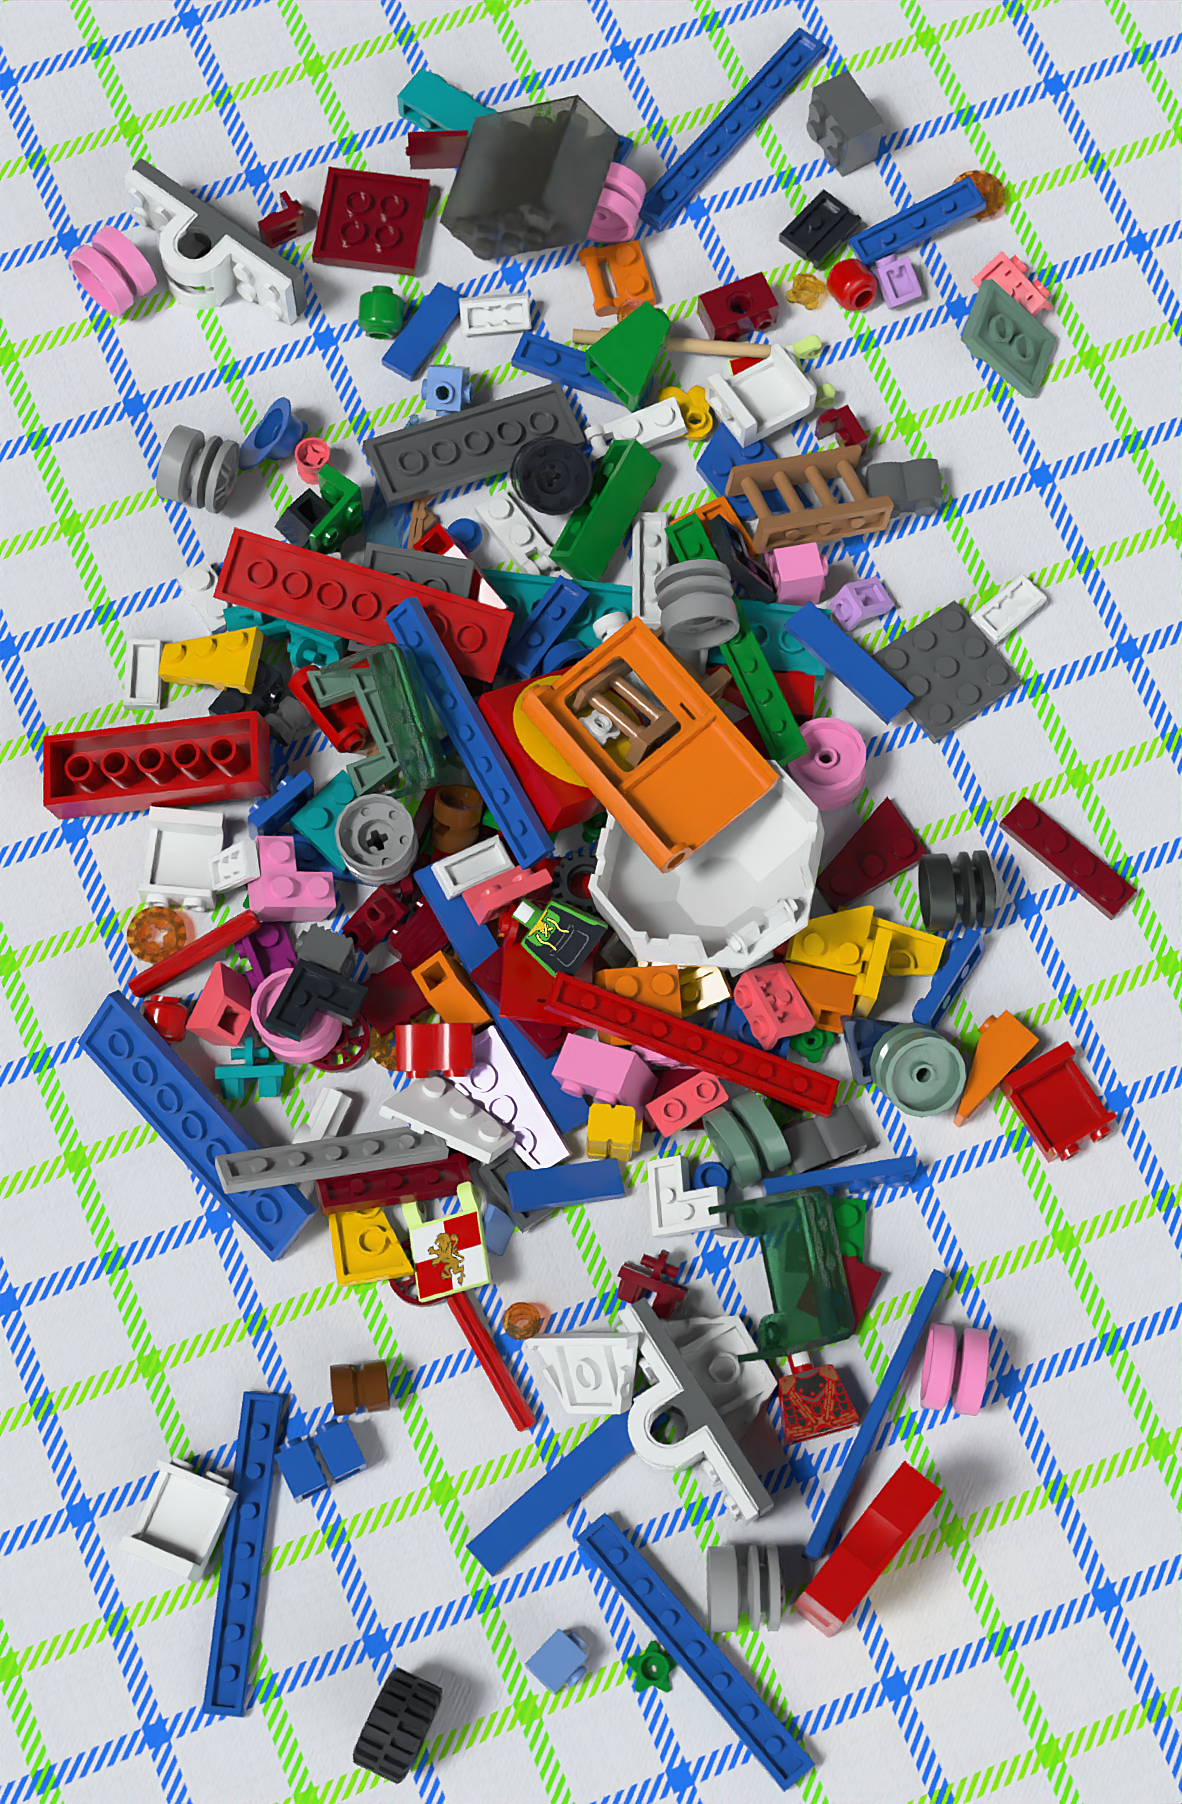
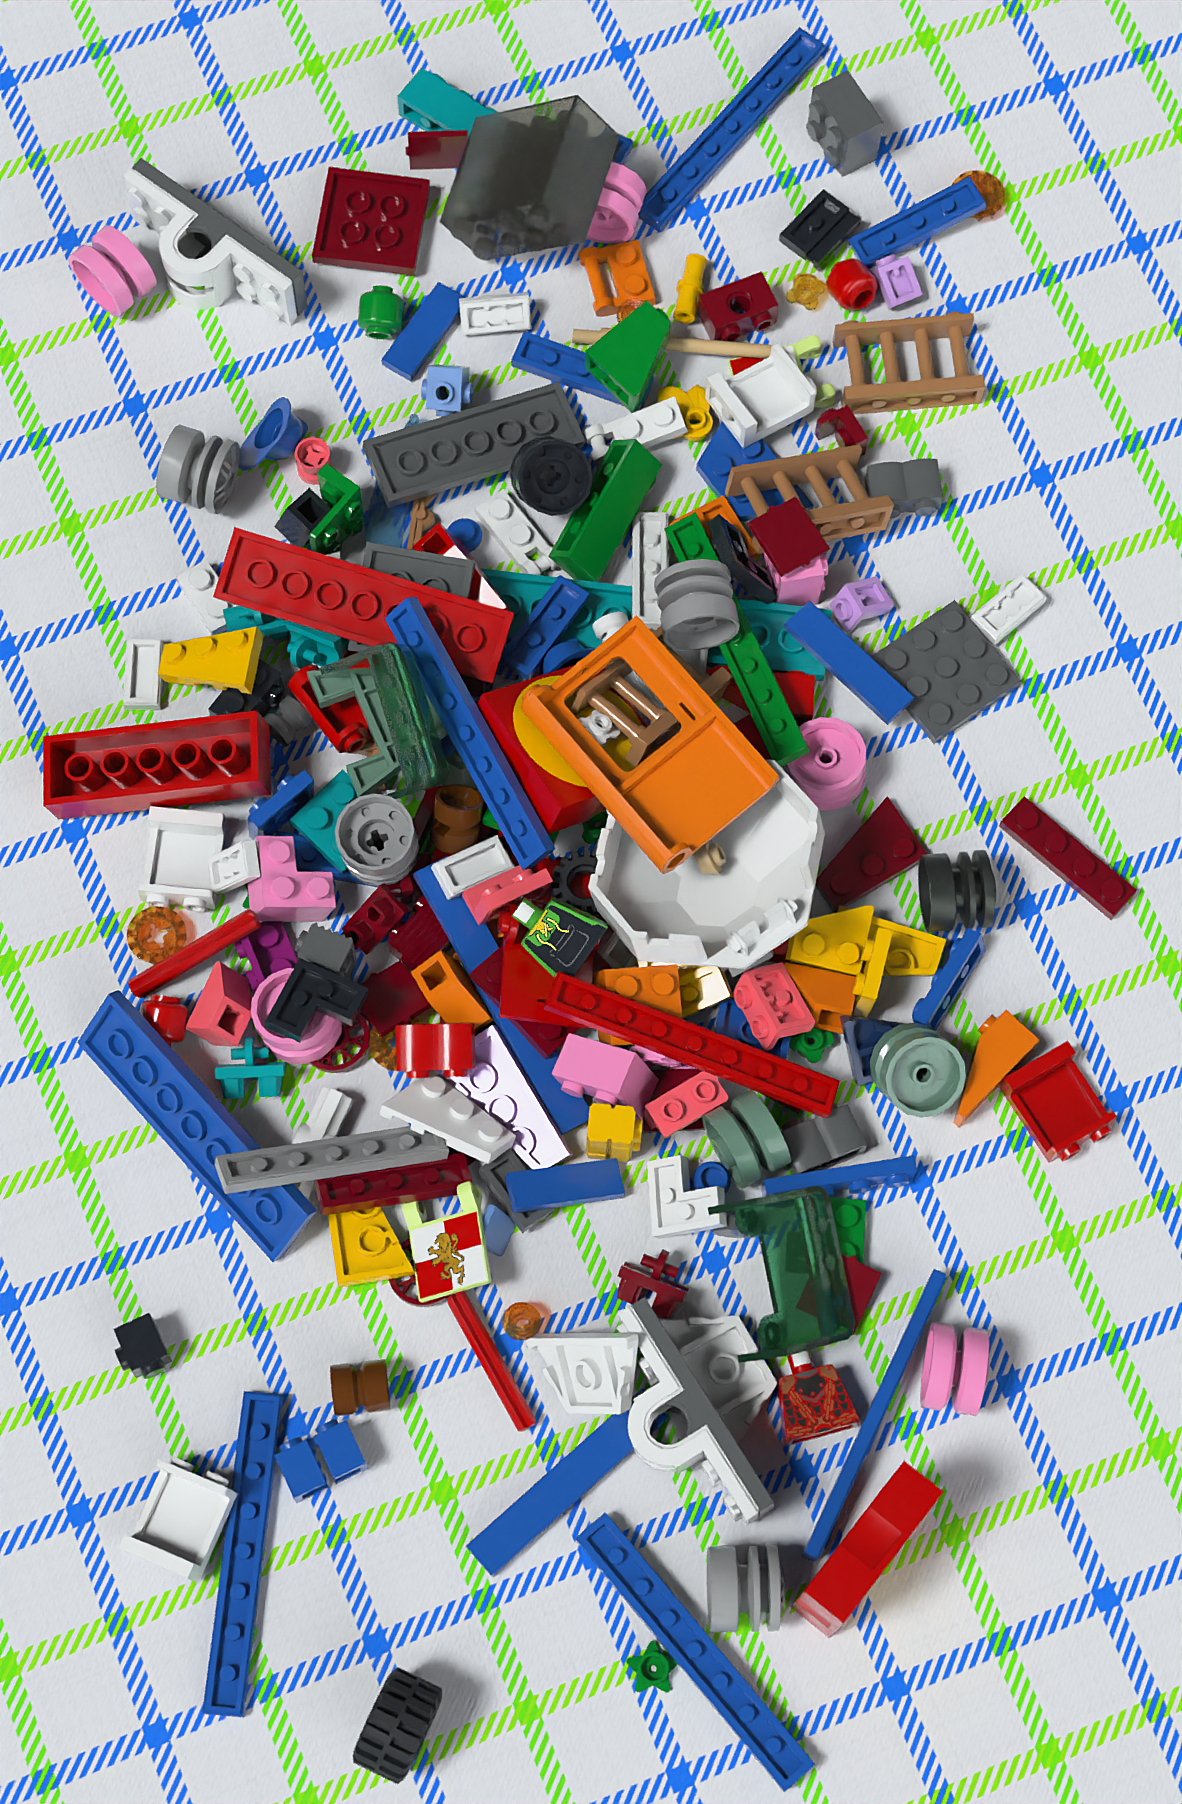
dark red bracket [258,190,305,249] -> none
medium blue brick [525,1628,588,1695] -> none
sand green plate [961,279,1056,398] -> none
coral bracket [971,251,1052,317] -> none
none -> black brick [113,1313,172,1379]
none -> yellow pin [673,253,707,324]
none -> tan plate [694,840,726,875]
none -> dark red piece [747,496,830,577]
none -> medium nougat fence [832,312,985,415]

